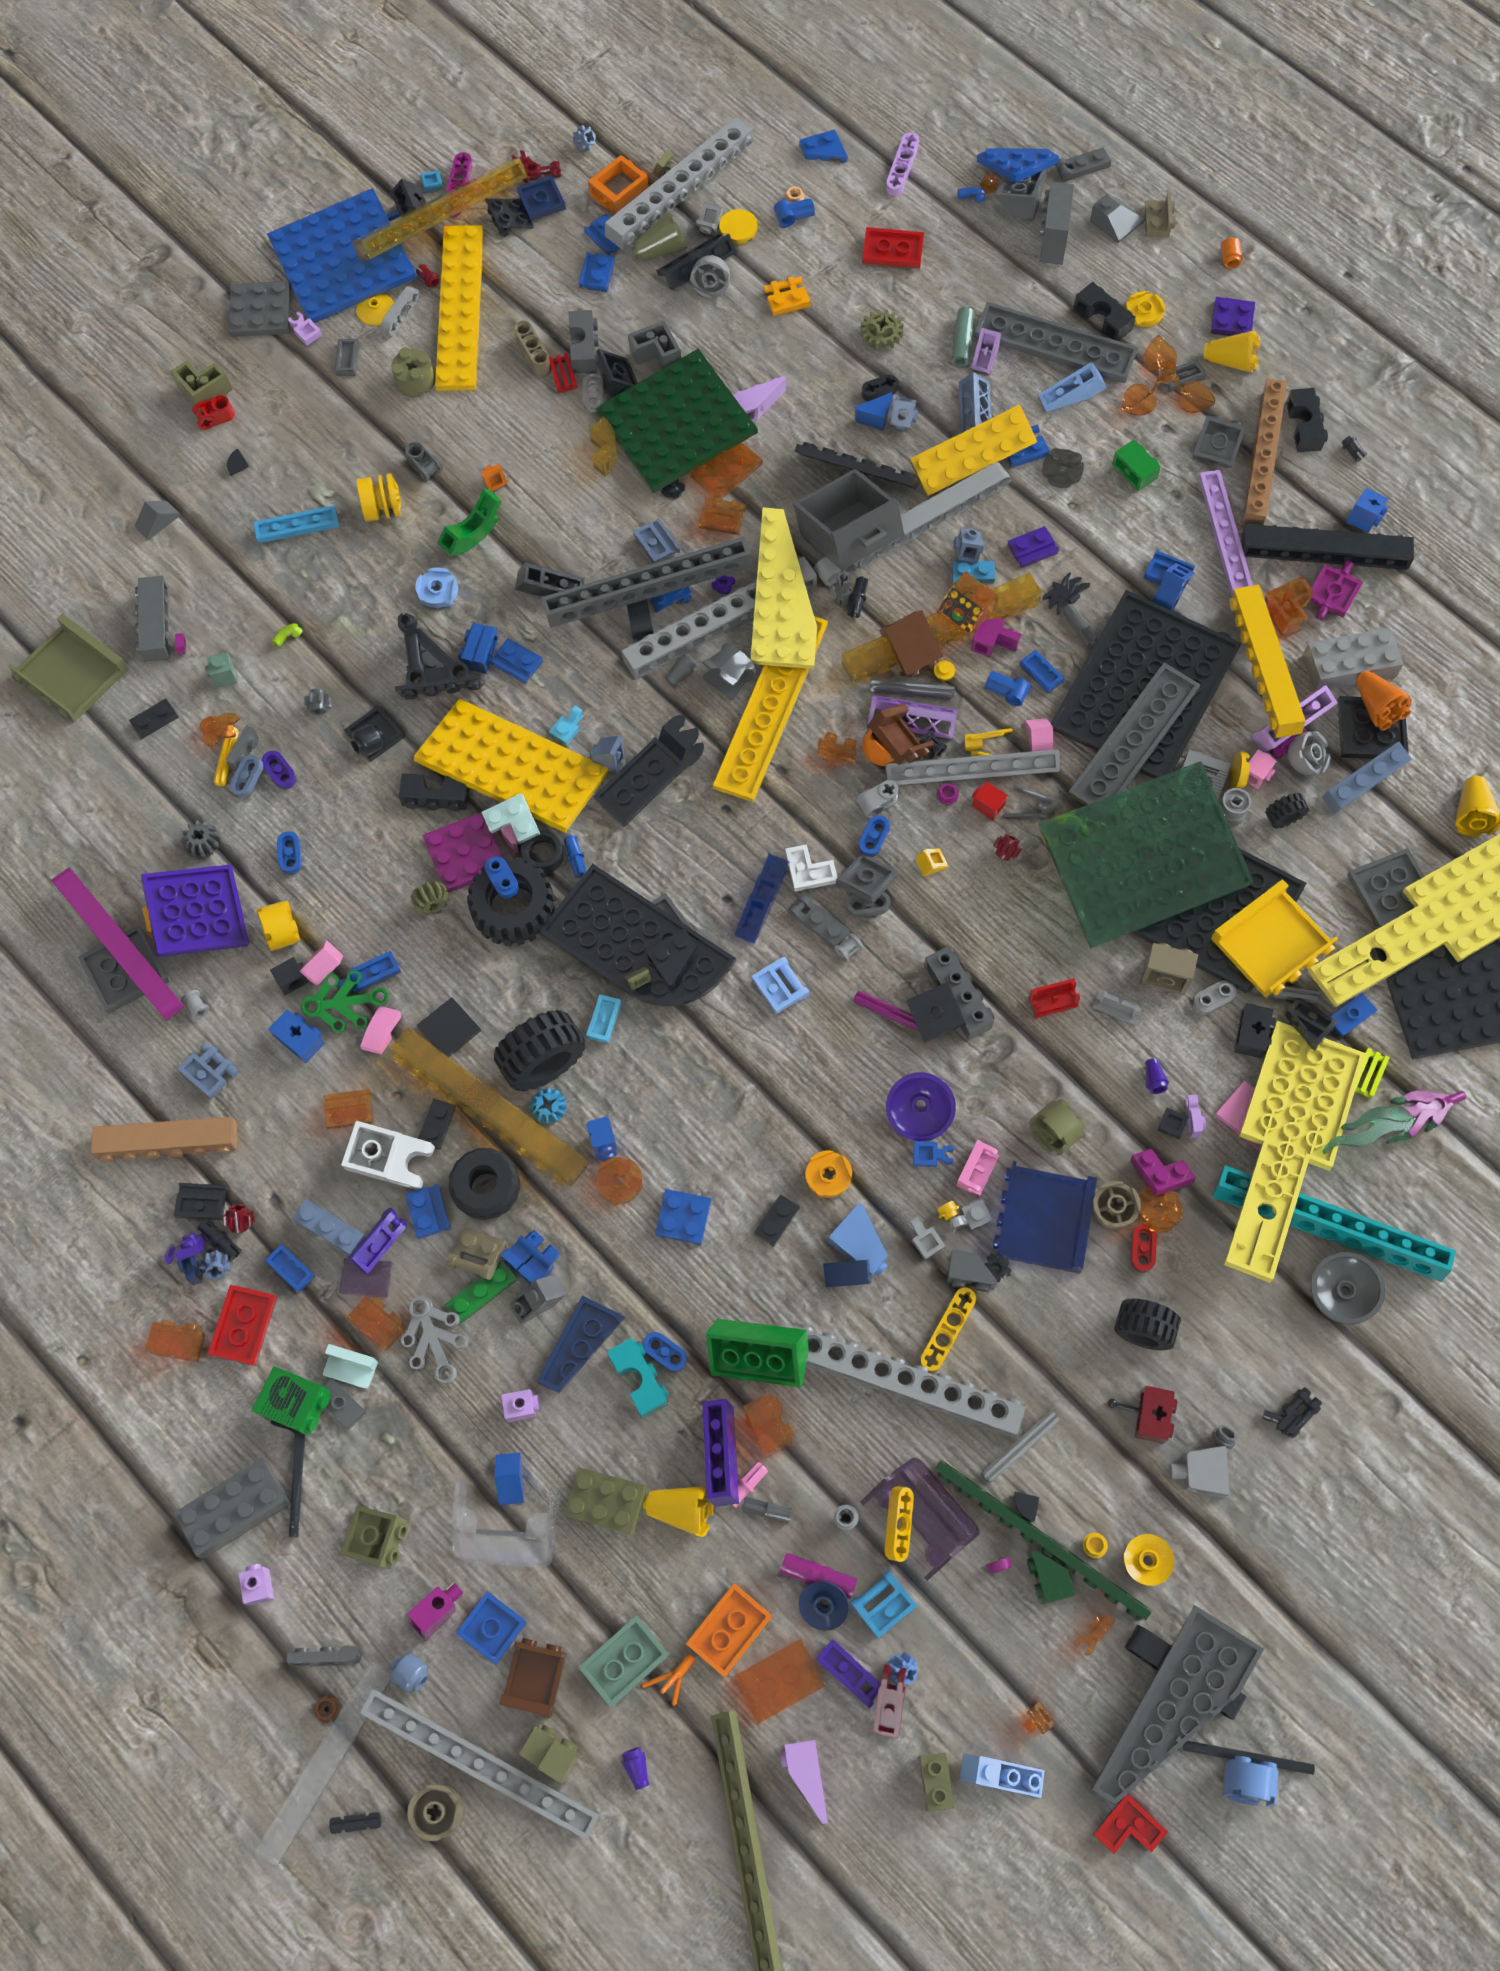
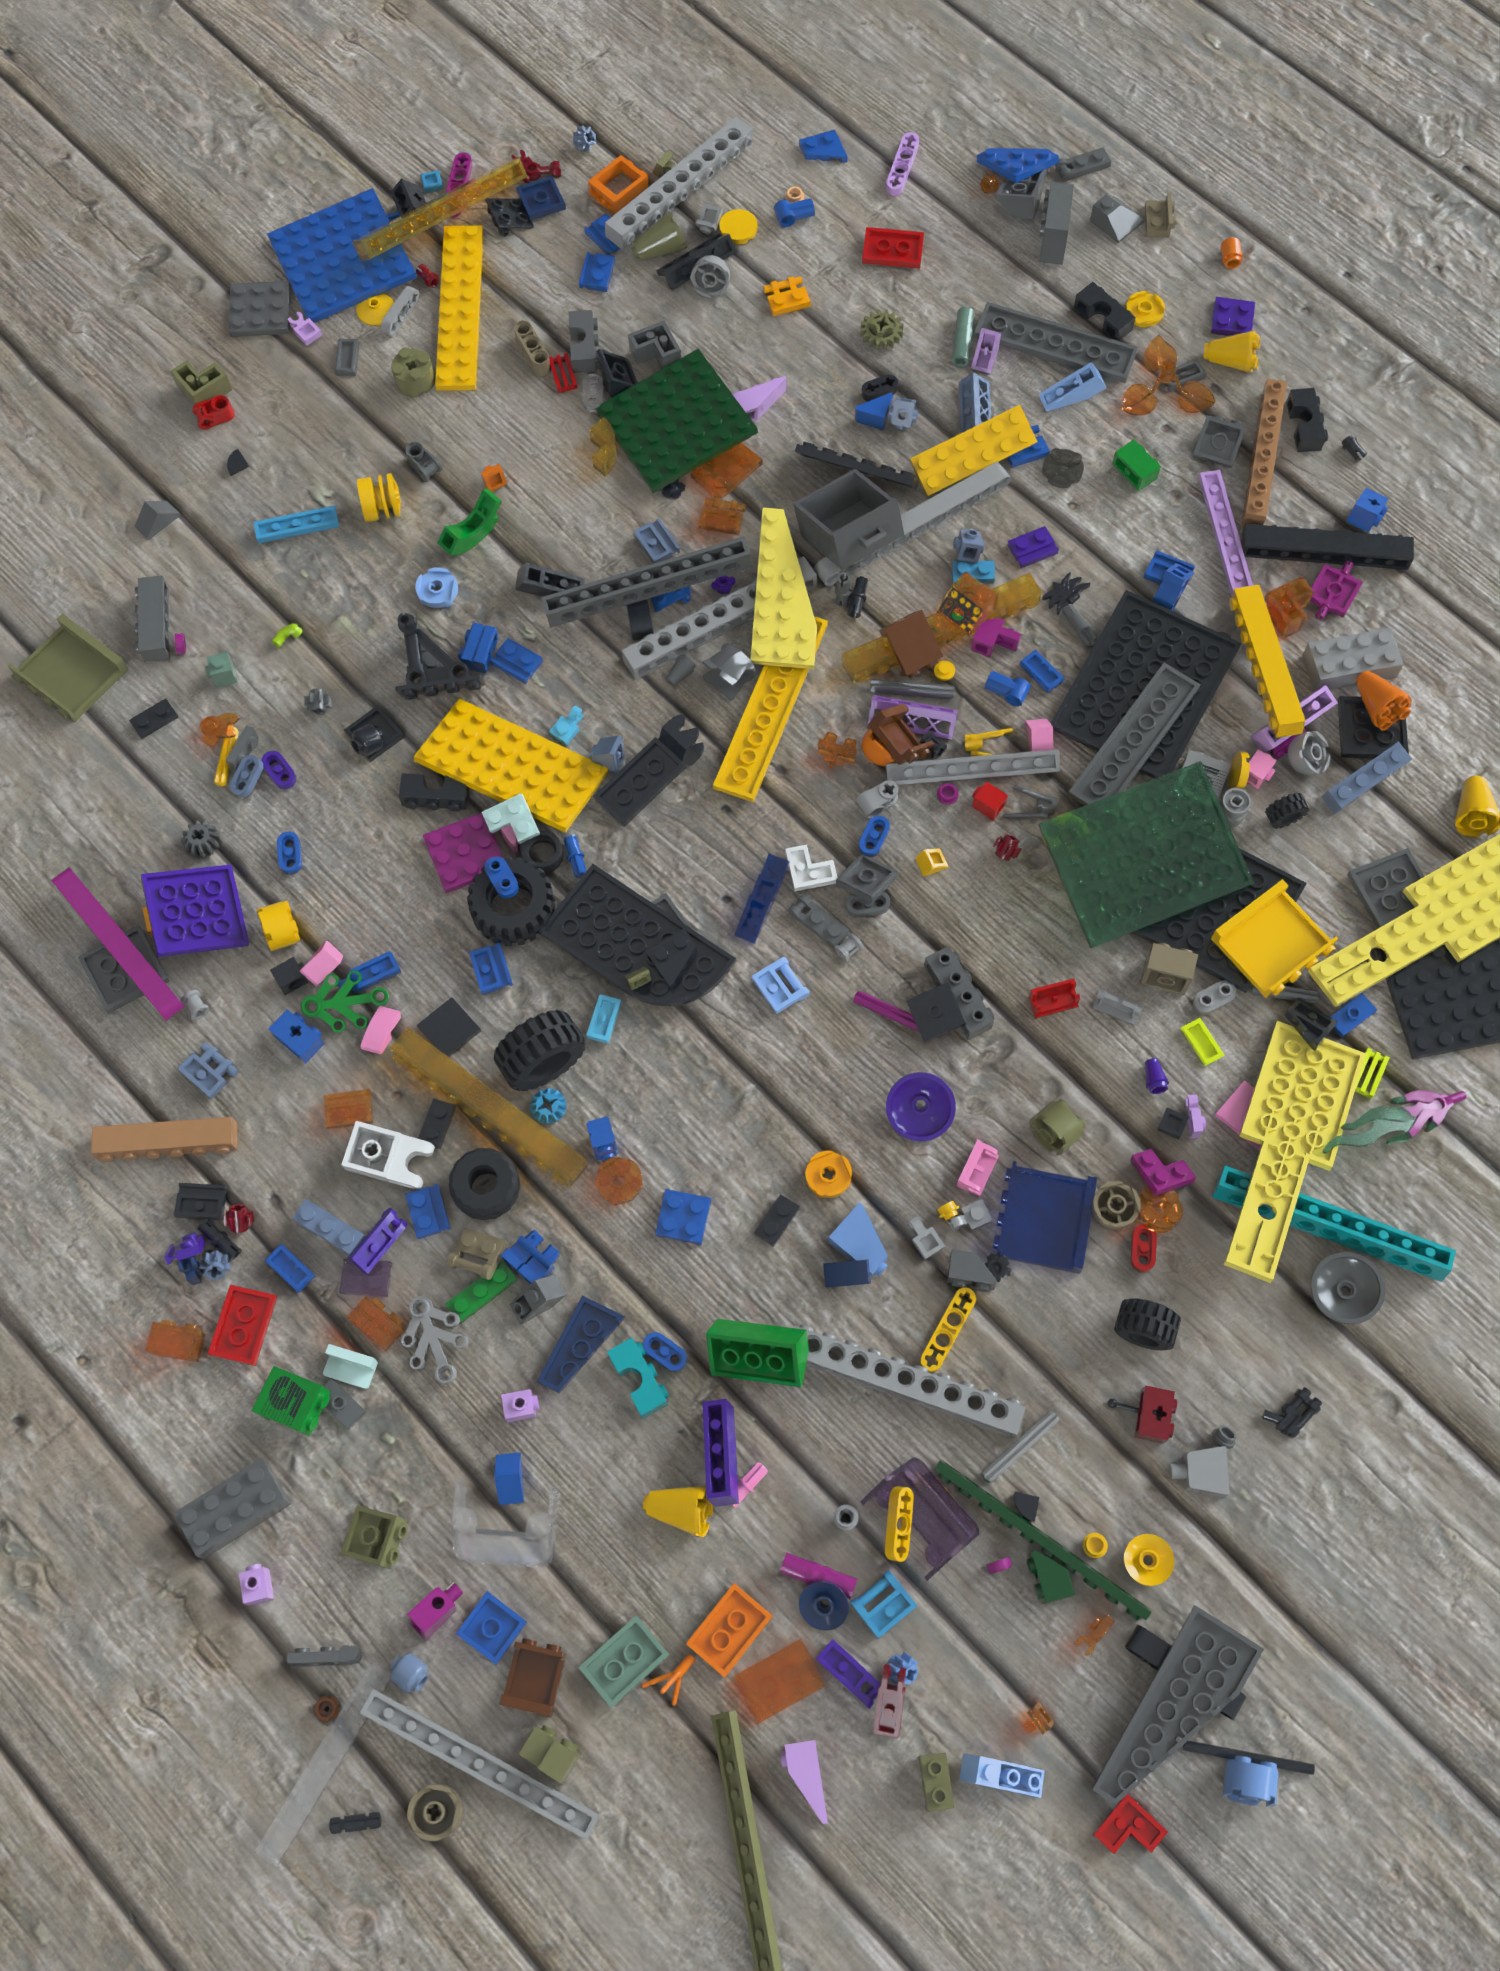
black piece [270,1420,306,1538] -> none
olive gear [410,880,450,916] -> none
olive plate [563,1467,648,1536] -> none
dark purple cone [621,1747,650,1790] -> none
dark grey axle [742,1497,793,1524] -> none
clear orange brick [743,1393,794,1458] -> none
blue plate [913,1141,954,1167] -> none
blue arm [957,187,986,203] -> none
black brick [1234,1003,1276,1058] -> none
none -> blue plate [469,943,513,995]
none -> neon yellow tile [1180,1018,1225,1066]

